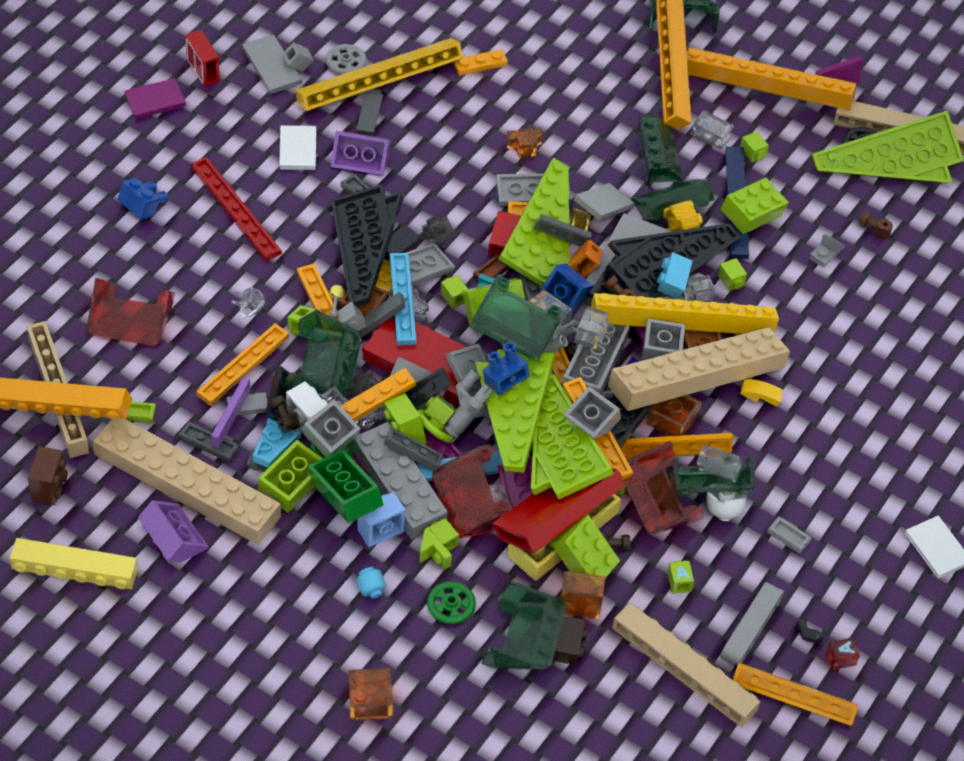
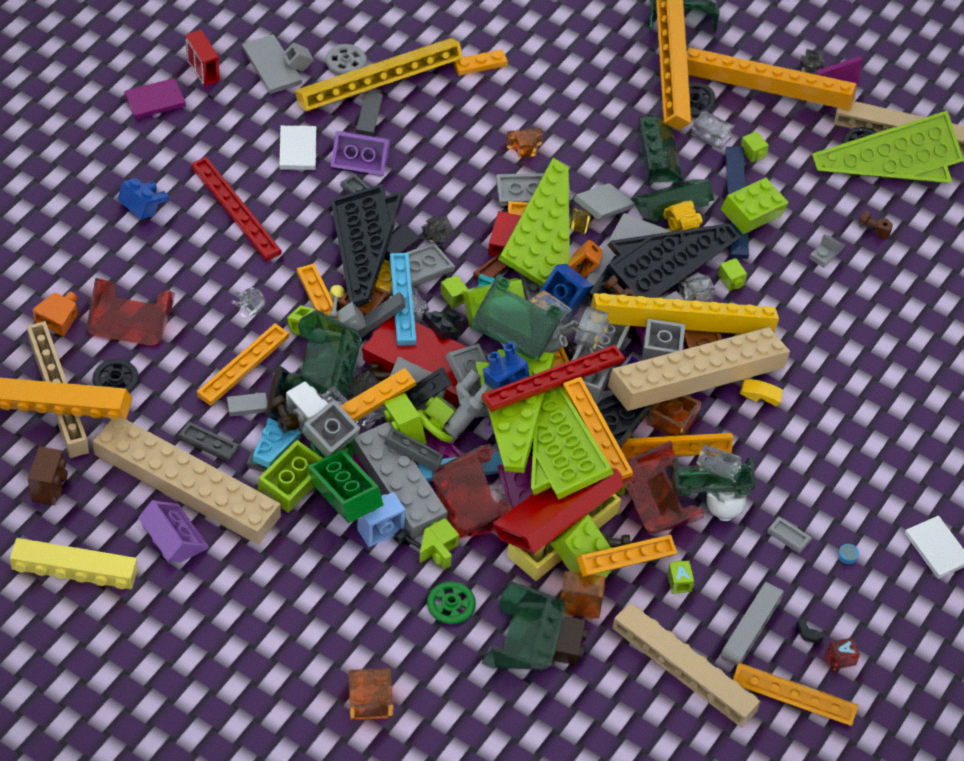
lime tile [126,401,156,423] -> none
medium lavender tile [211,377,250,449] -> none
medium azure head [356,567,386,599] -> none
dark grey tile [533,214,591,246] -> none
light grey slope [563,386,621,439] -> none
medium azure brick [657,252,692,299] -> none
none -> orange torso [33,292,78,337]
none -> black plate [92,359,139,393]
none -> dark brown arm [369,362,392,381]
none -> black hand [394,529,421,549]
none -> black plate [422,310,464,339]
none -> red tile [481,345,625,412]
none -> light orange plate [576,535,677,577]
none -> black plate [689,82,716,118]
none -> clear smoke brick [799,49,825,75]
none -> dark azure tile [838,544,859,564]

